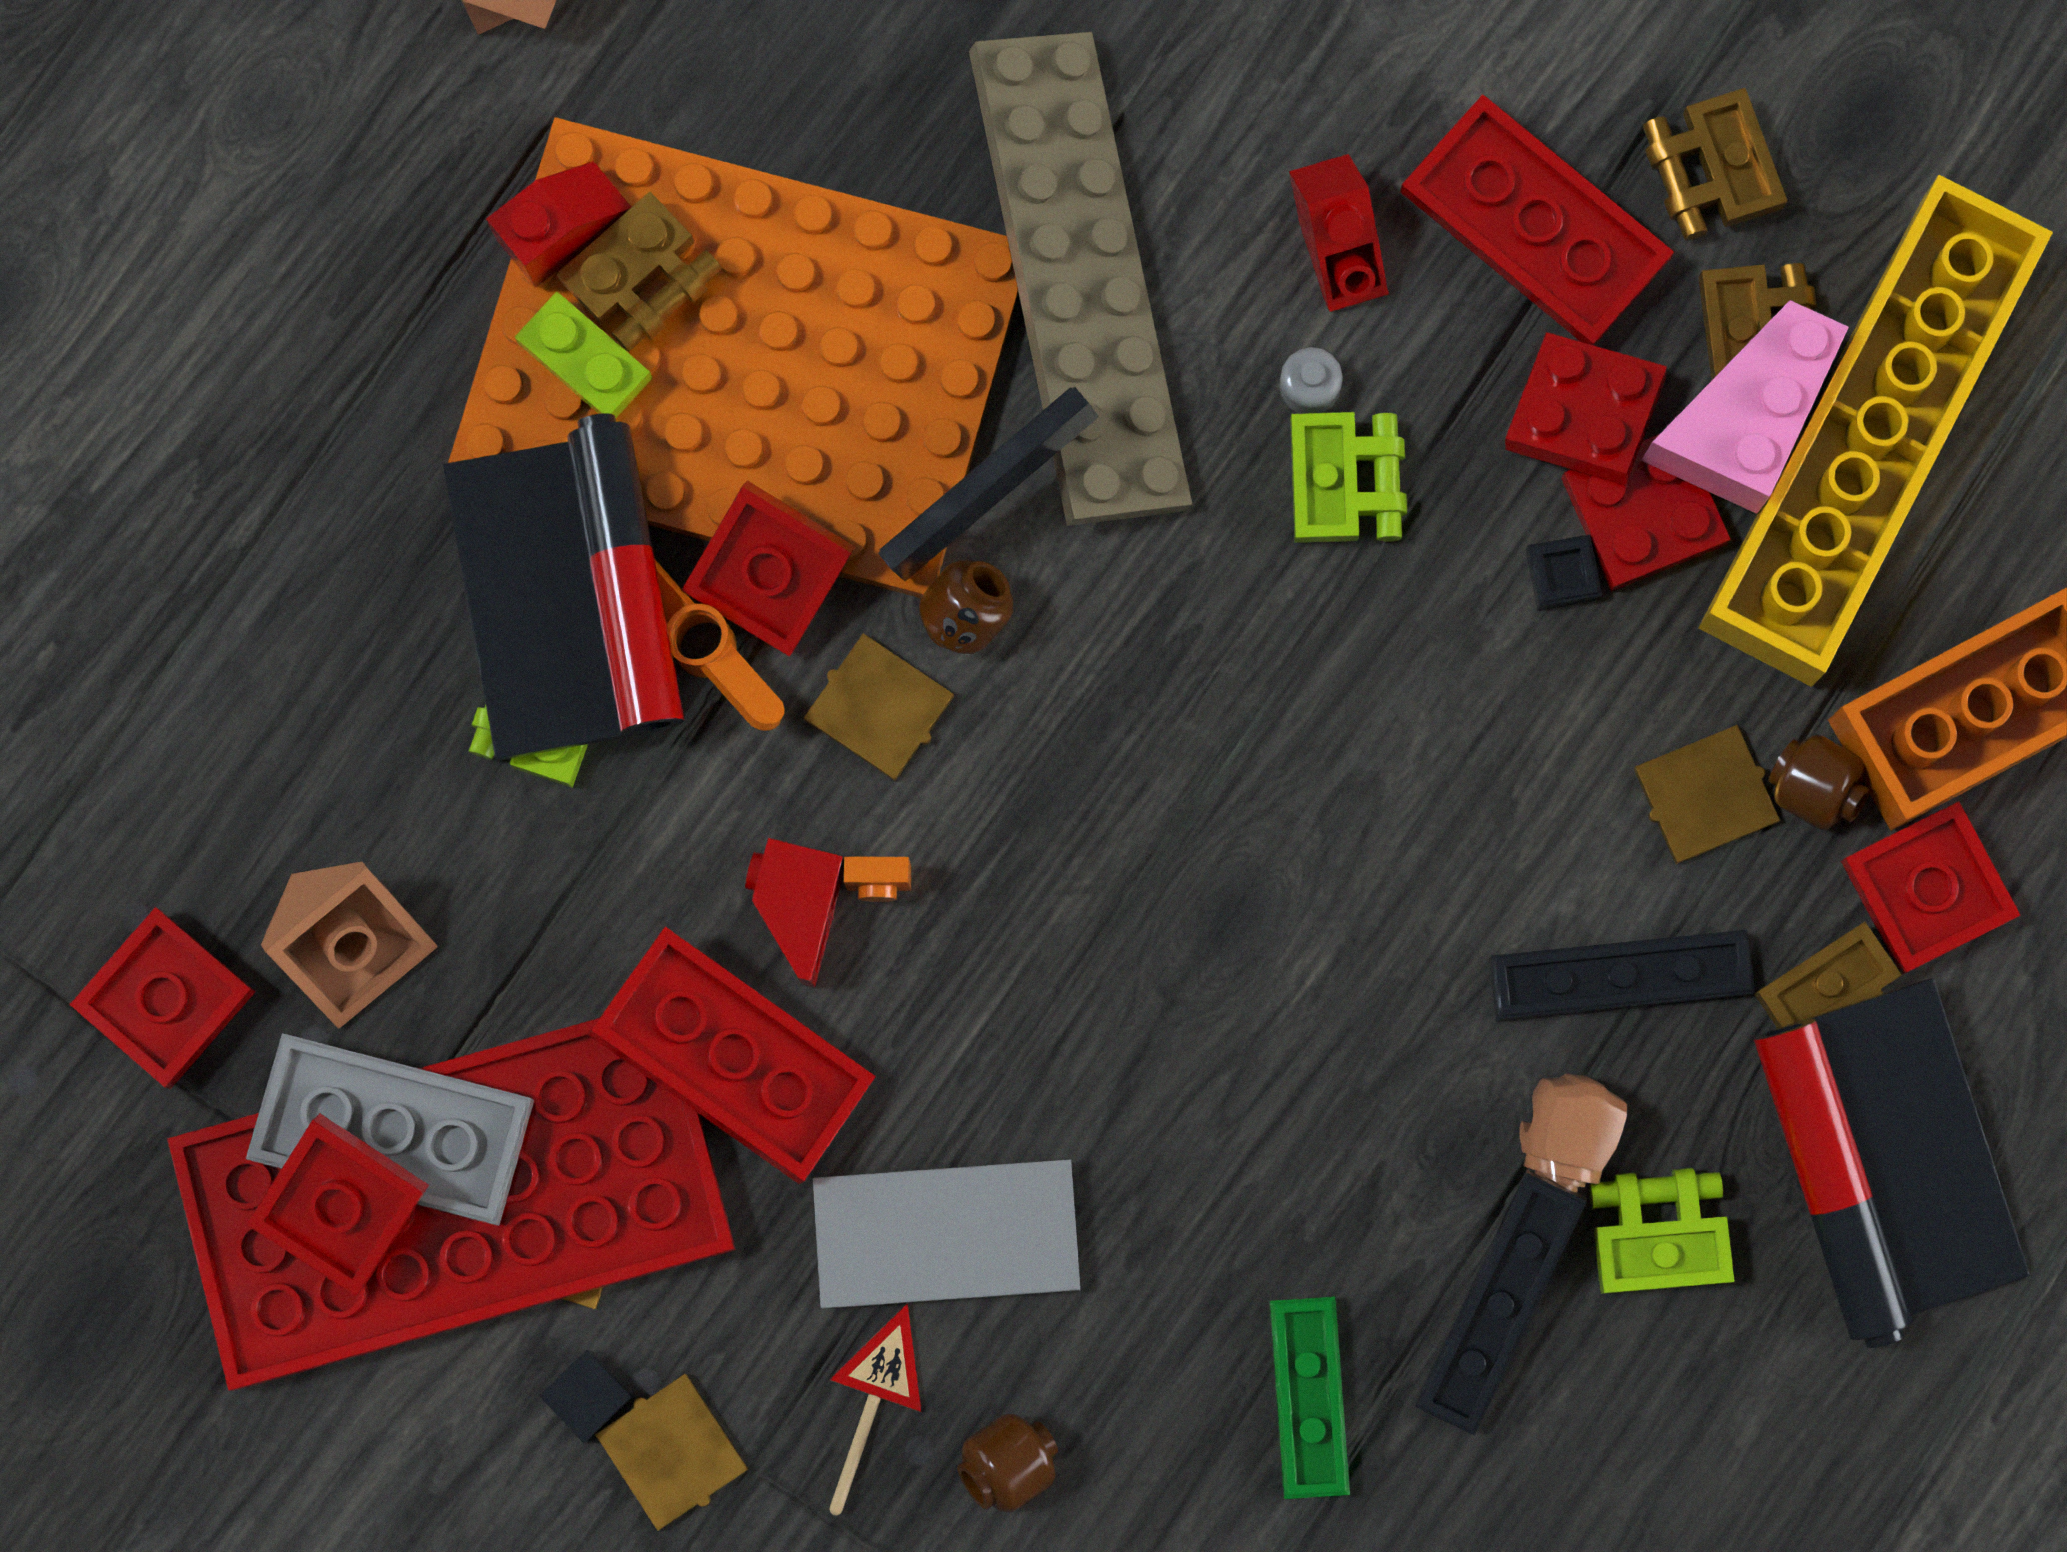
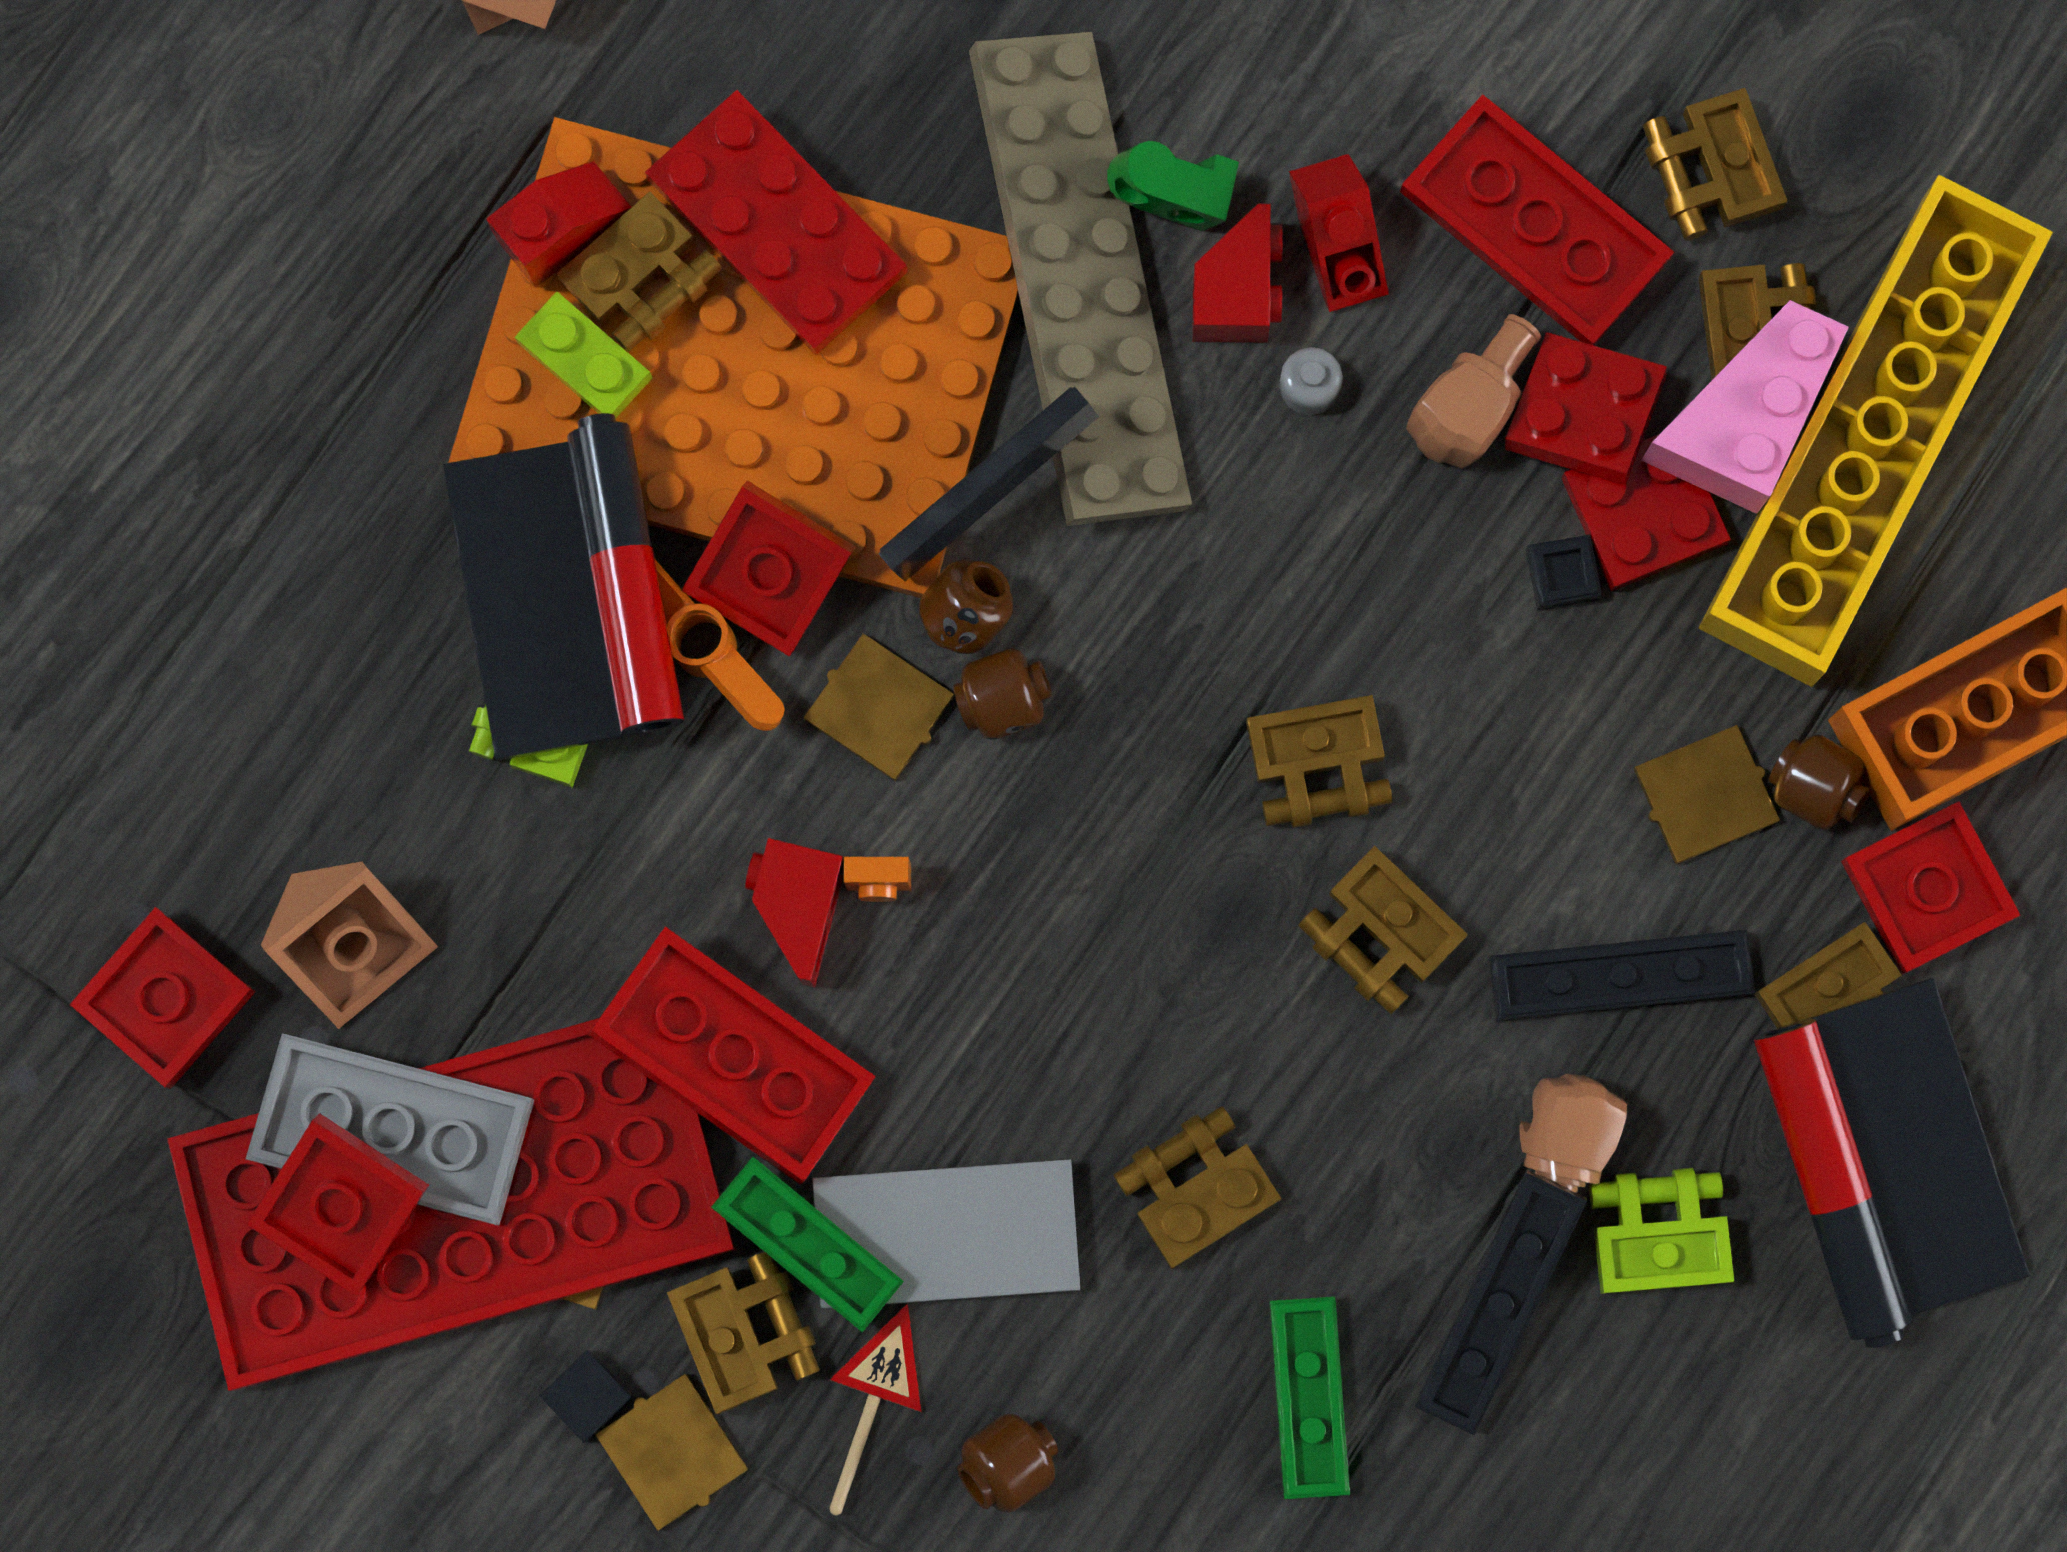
lime plate [1290,412,1407,543] -> none
none -> red plate [645,90,908,355]
none -> pearl gold plate [667,1252,820,1414]
none -> green tile [711,1157,904,1332]
none -> reddish brown head [953,648,1052,740]
none -> green leg [1107,141,1239,231]
none -> pearl gold plate [1113,1106,1282,1269]
none -> red slope [1192,204,1282,343]
none -> pearl gold plate [1246,695,1392,828]
none -> pearl gold plate [1298,845,1468,1014]
none -> nougat piece [1406,314,1541,468]

